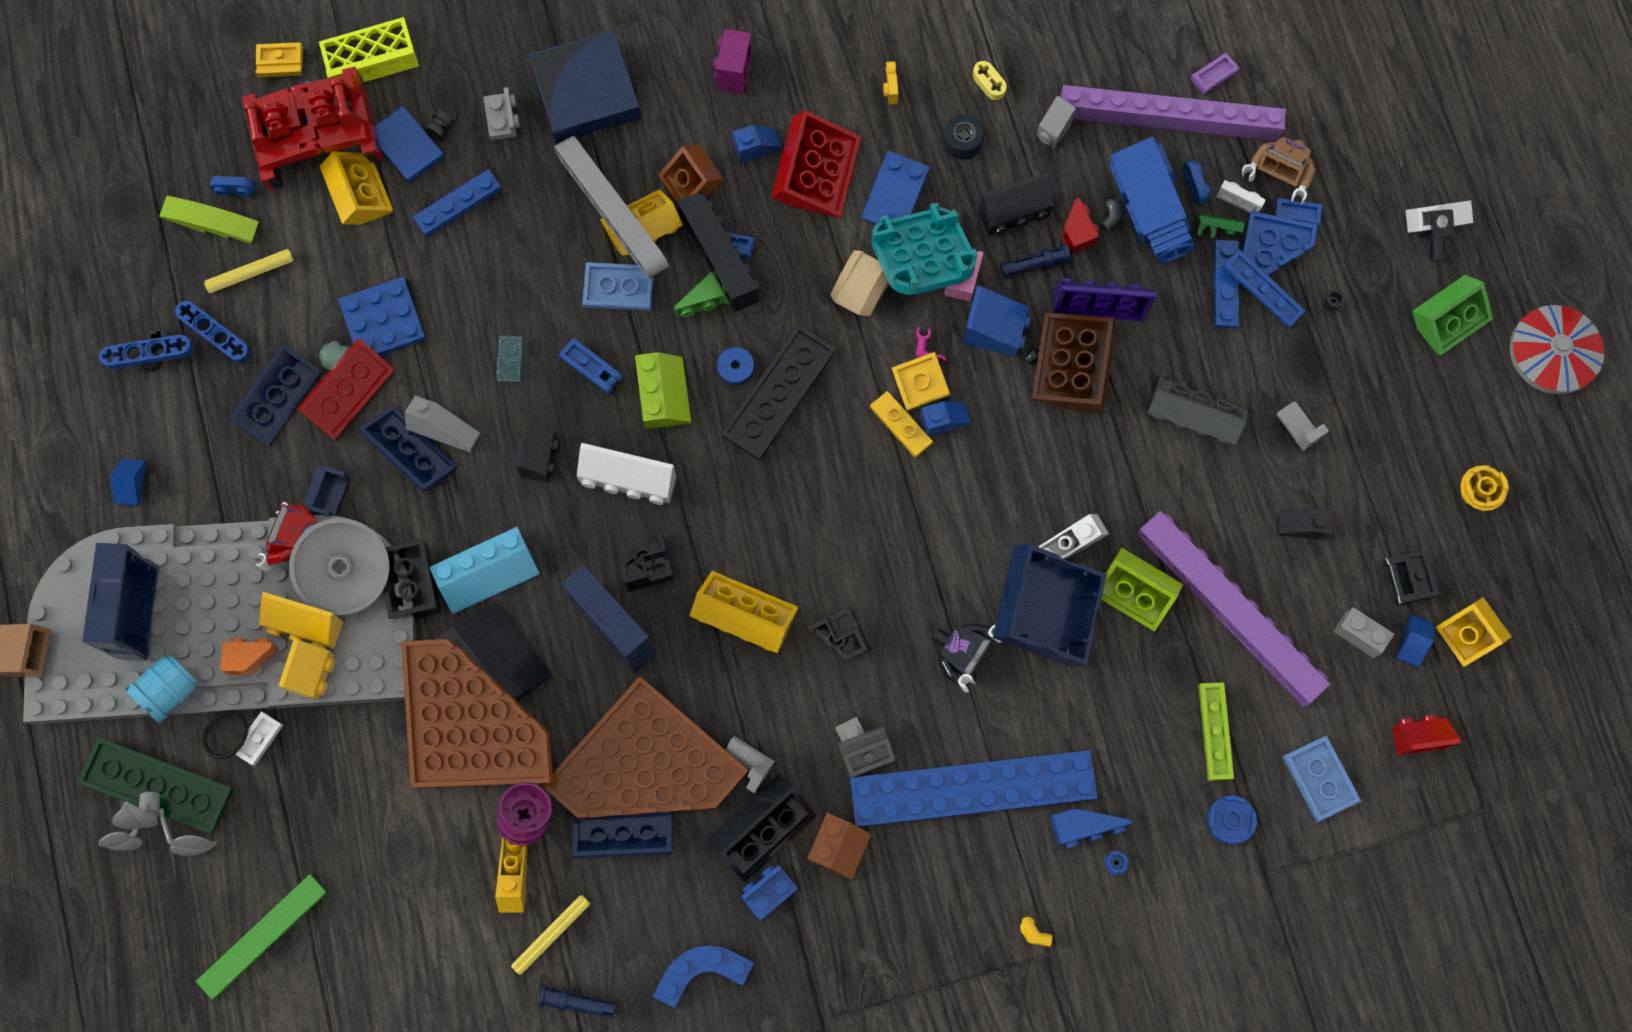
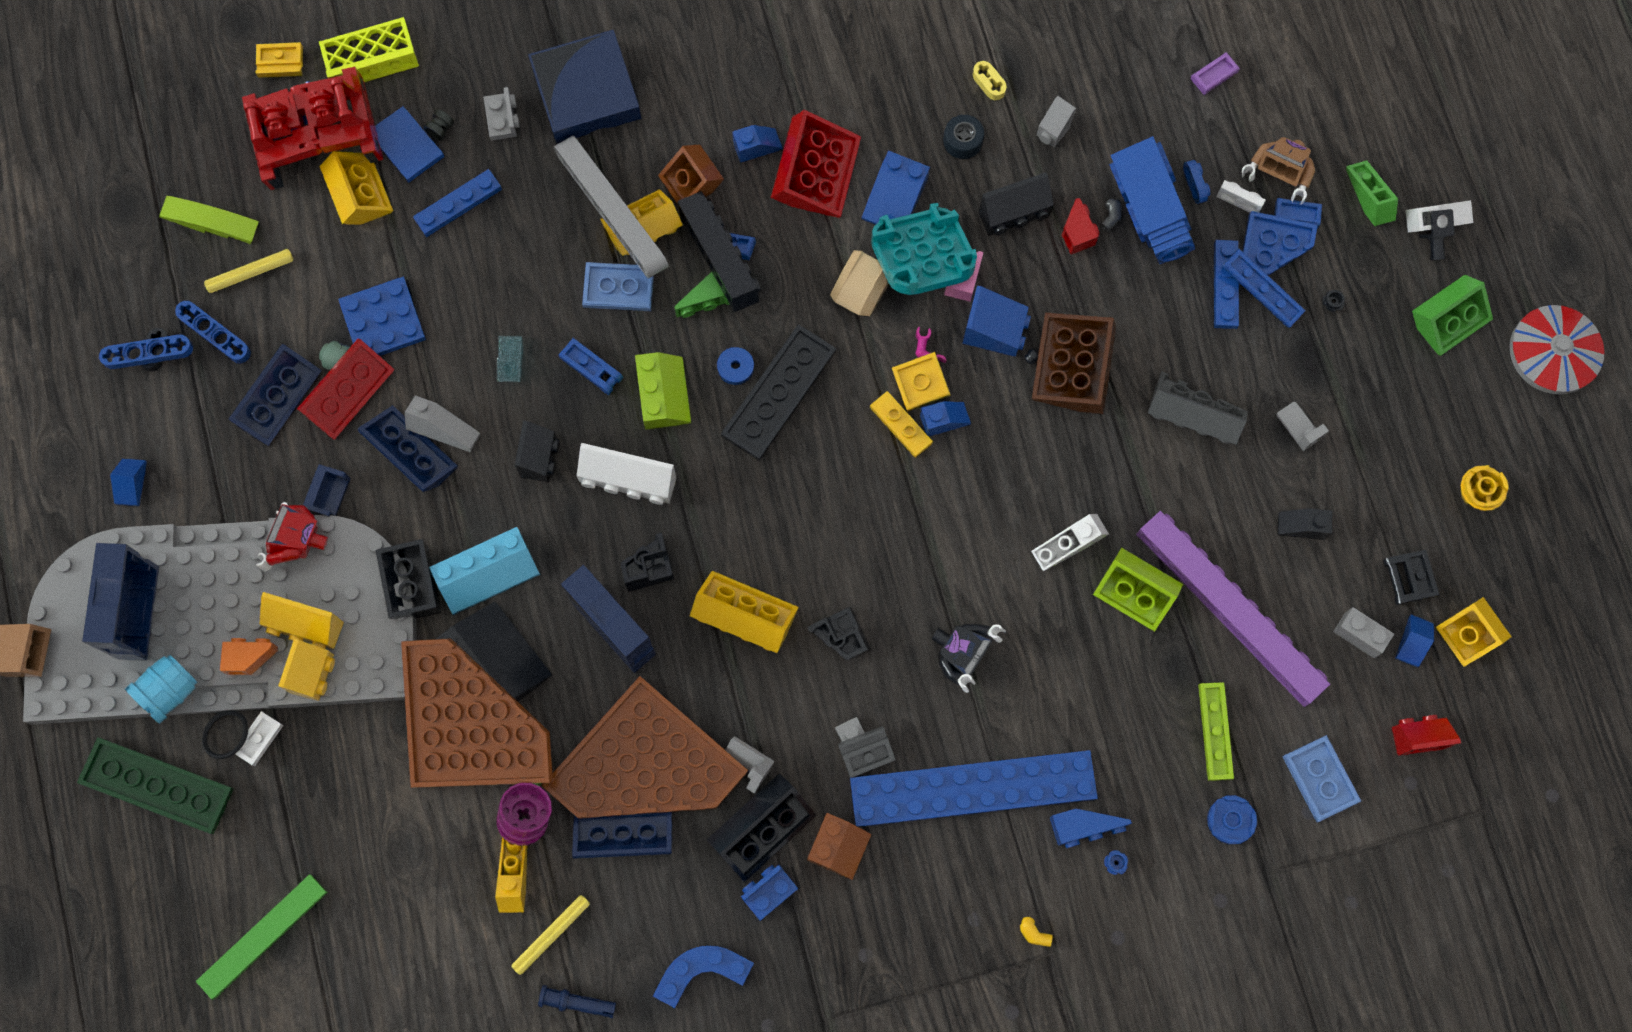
light grey plant [98,792,217,856] -> none
blue plate [209,176,256,197] -> none
light grey dish [289,518,389,615] -> none
magenta brick [713,29,752,94] -> none
yellow plate [883,62,898,105] -> none
dark blue tile [993,544,1107,666] -> none
dark blue pin [1000,243,1071,278] -> none
dark purple slope [1053,279,1156,321] -> none
medium lavender brick [1060,85,1286,141] -> none
green plate [1197,213,1245,238] -> none
none -> bright green slope [1346,160,1398,226]

